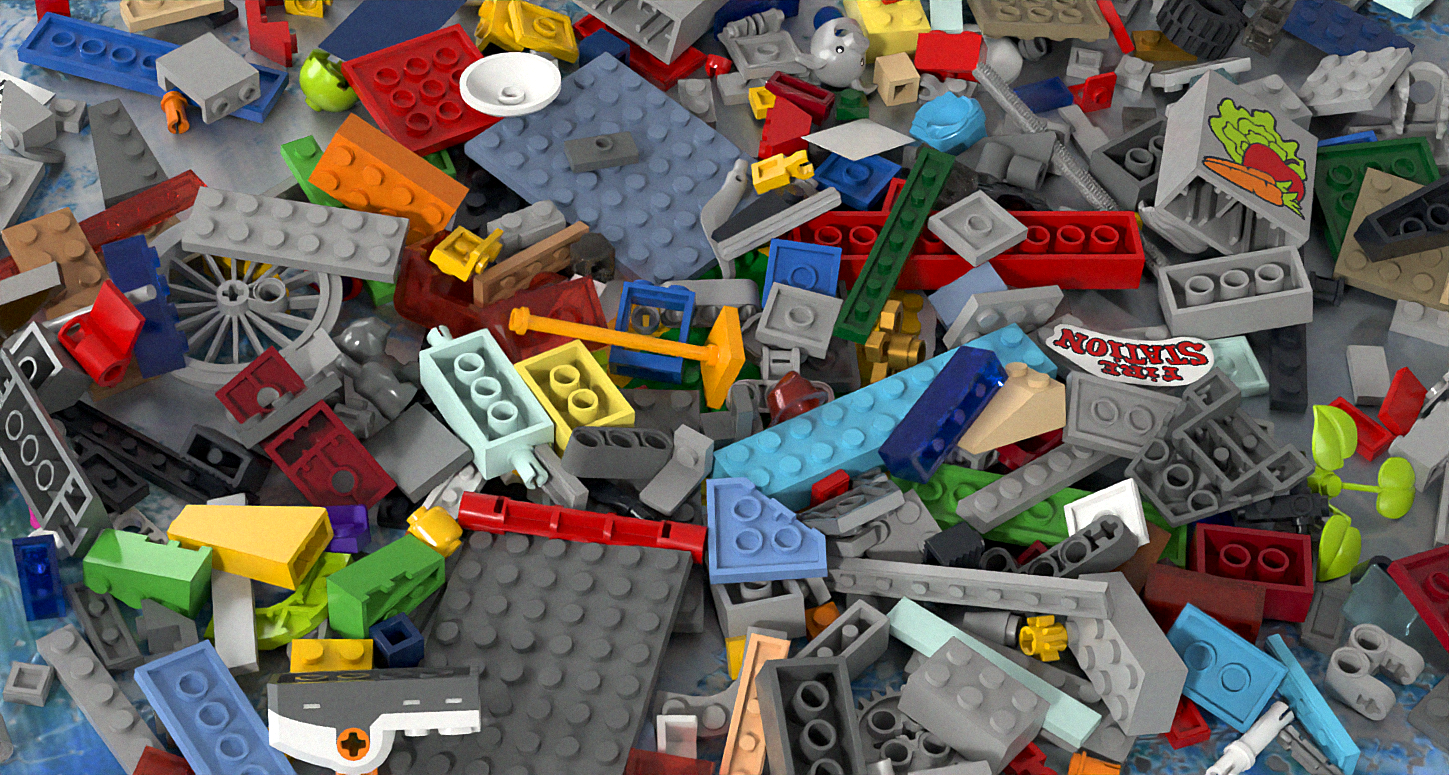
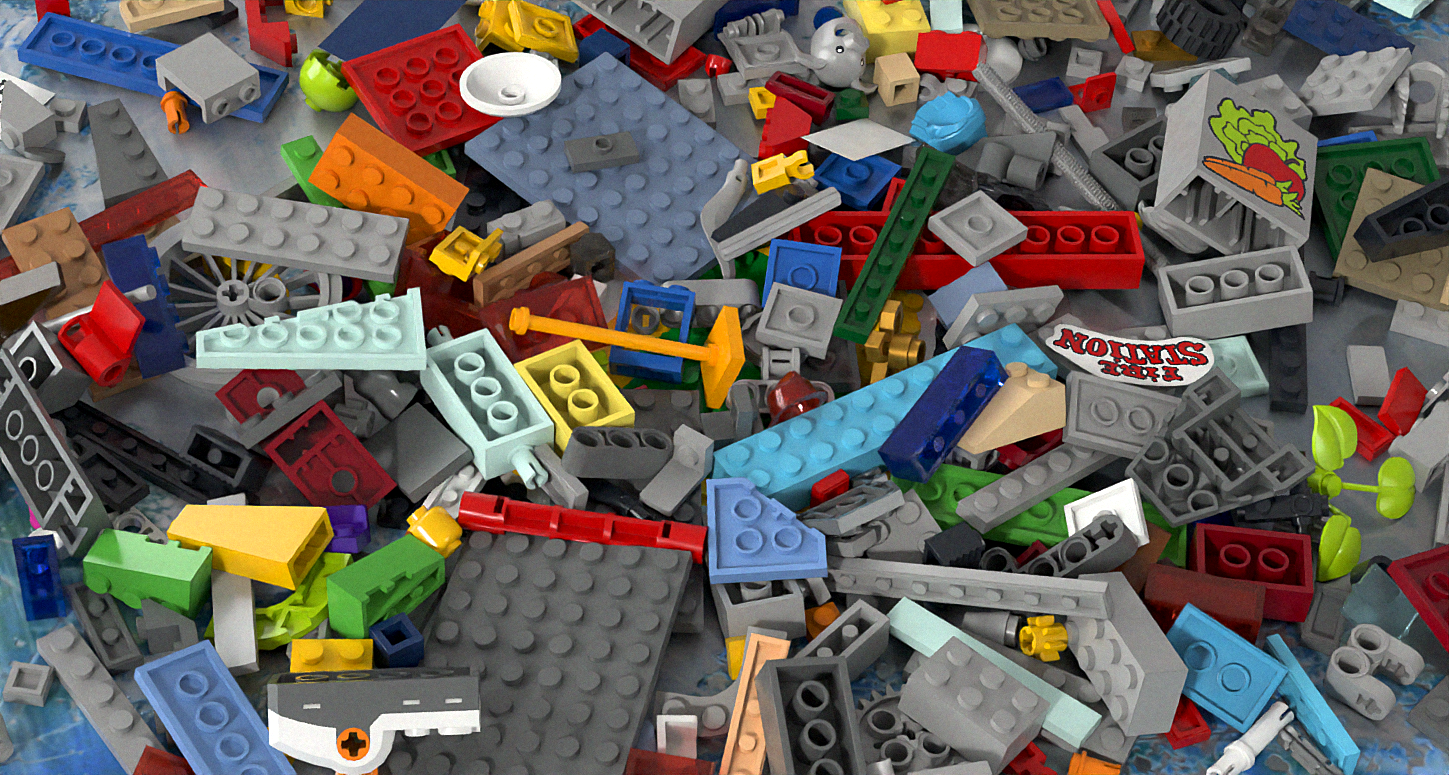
none -> light aqua wing [196,287,427,371]

